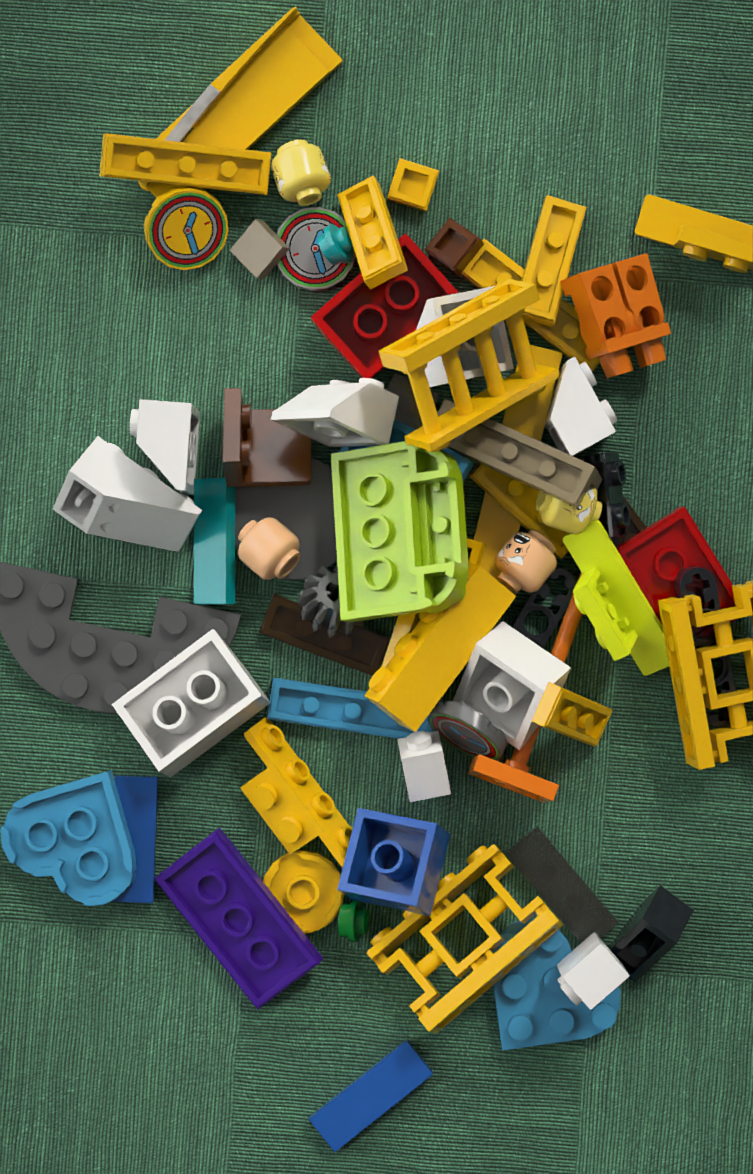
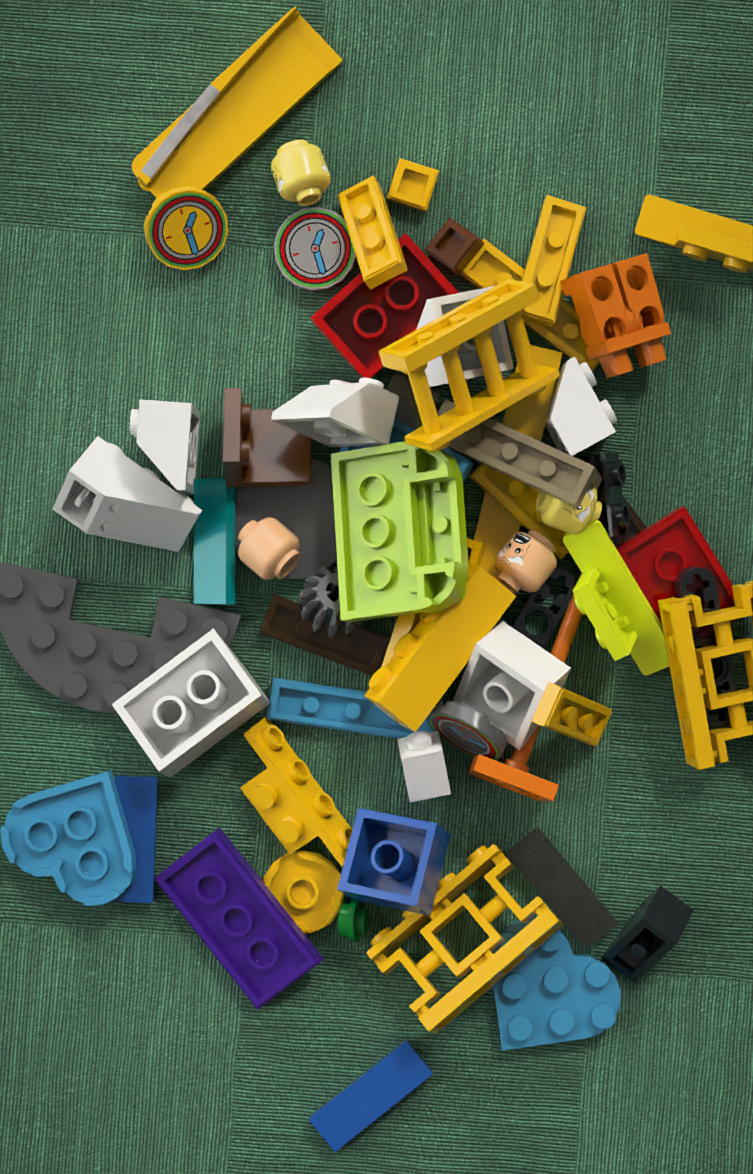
yellow tile [99,133,271,195] -> none
tile [230,219,290,280] -> none
teal plate [318,224,354,265] -> none
white brick [557,932,630,1010] -> none

